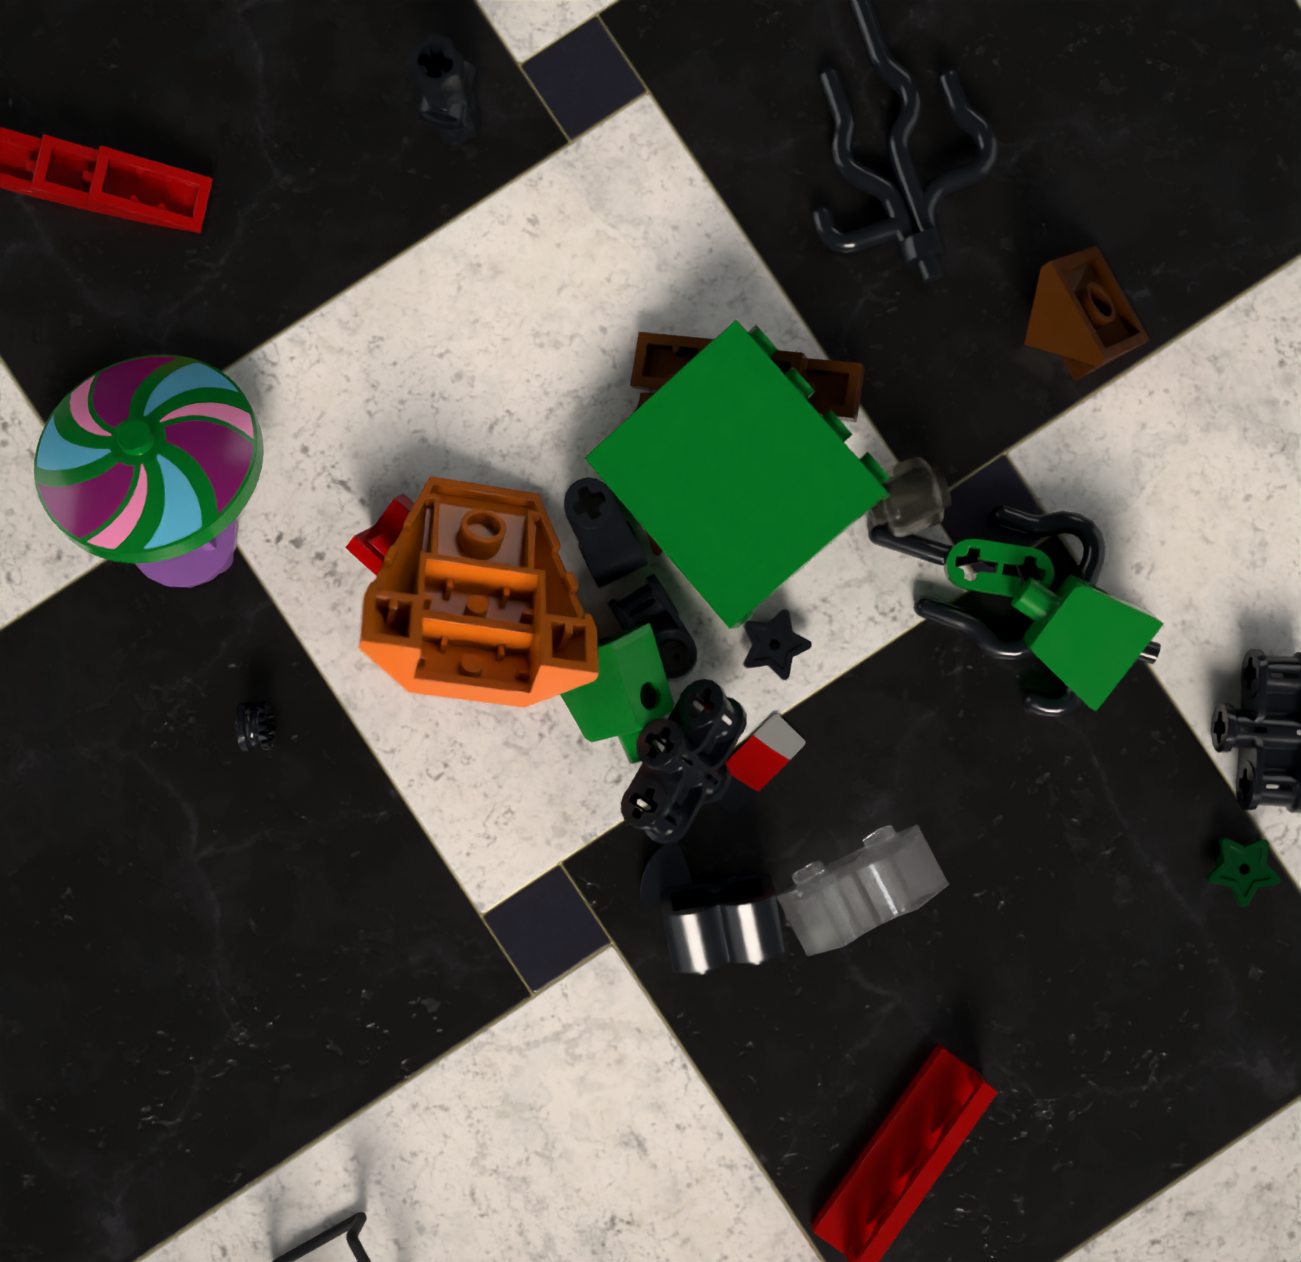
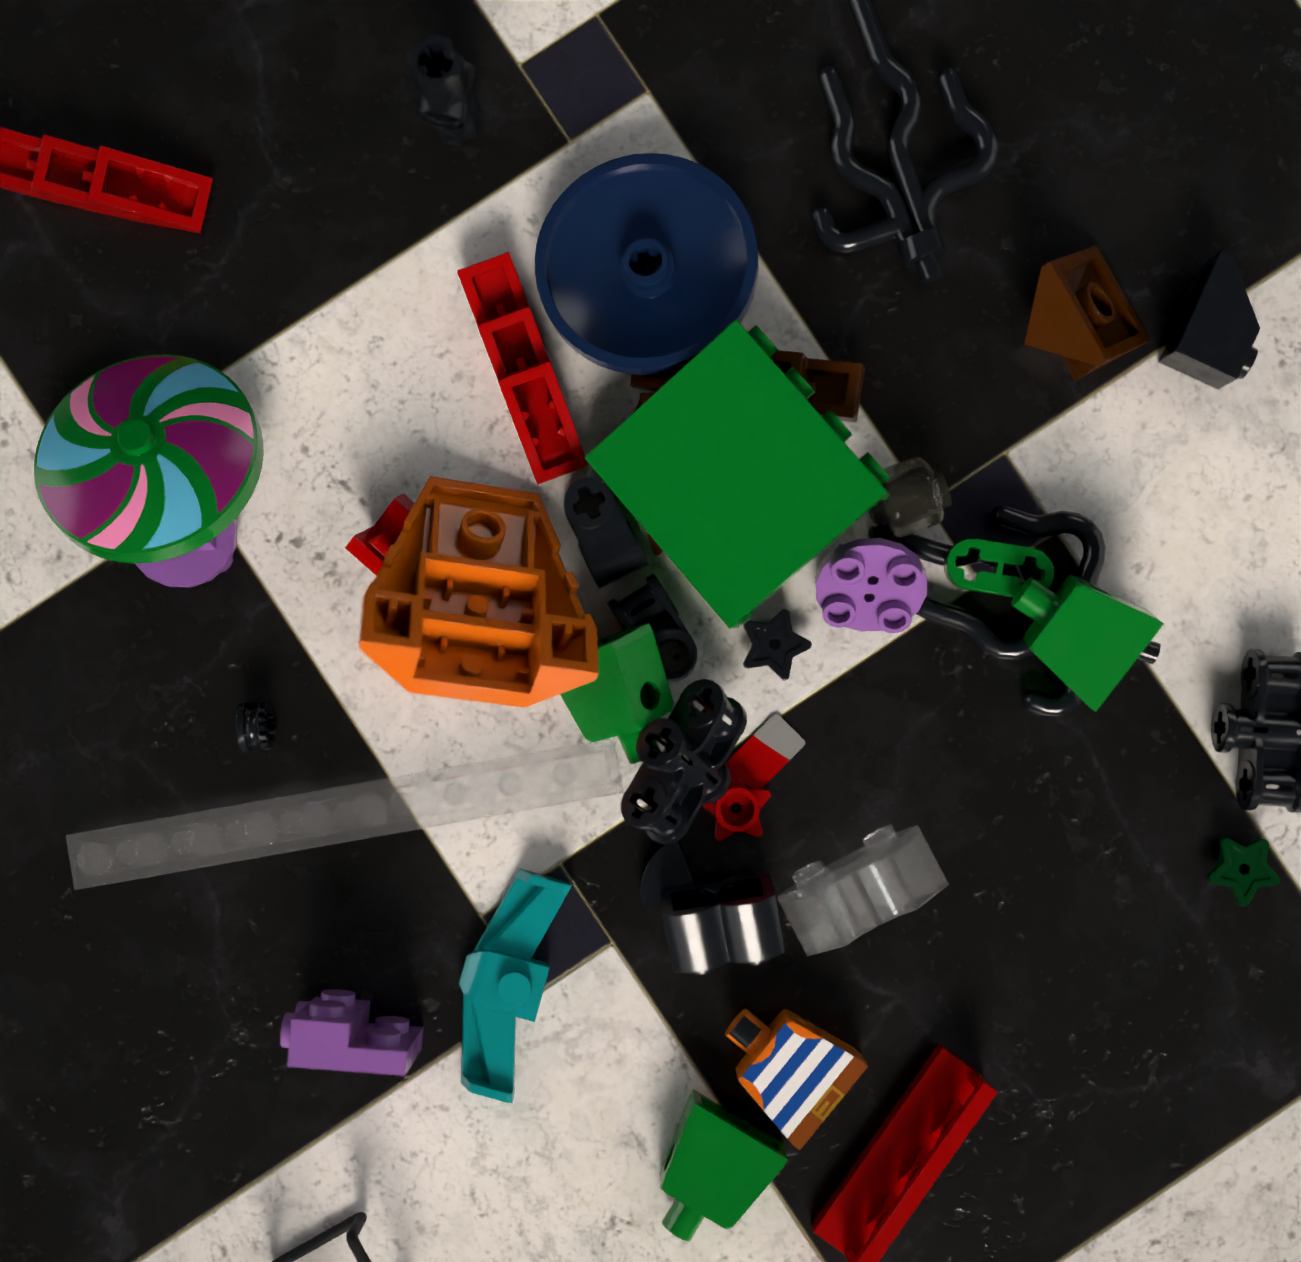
none -> clear plate [66,738,624,890]
none -> medium lavender plate [280,989,423,1076]
none -> red slope [457,251,589,485]
none -> teal plate [459,868,573,1103]
none -> dark blue dish [535,153,759,375]
none -> green torso [660,1089,788,1241]
none -> red plate [702,770,771,841]
none -> torso [725,1008,868,1151]
none -> medium lavender plate [815,538,927,633]
none -> black slope [1159,250,1260,389]

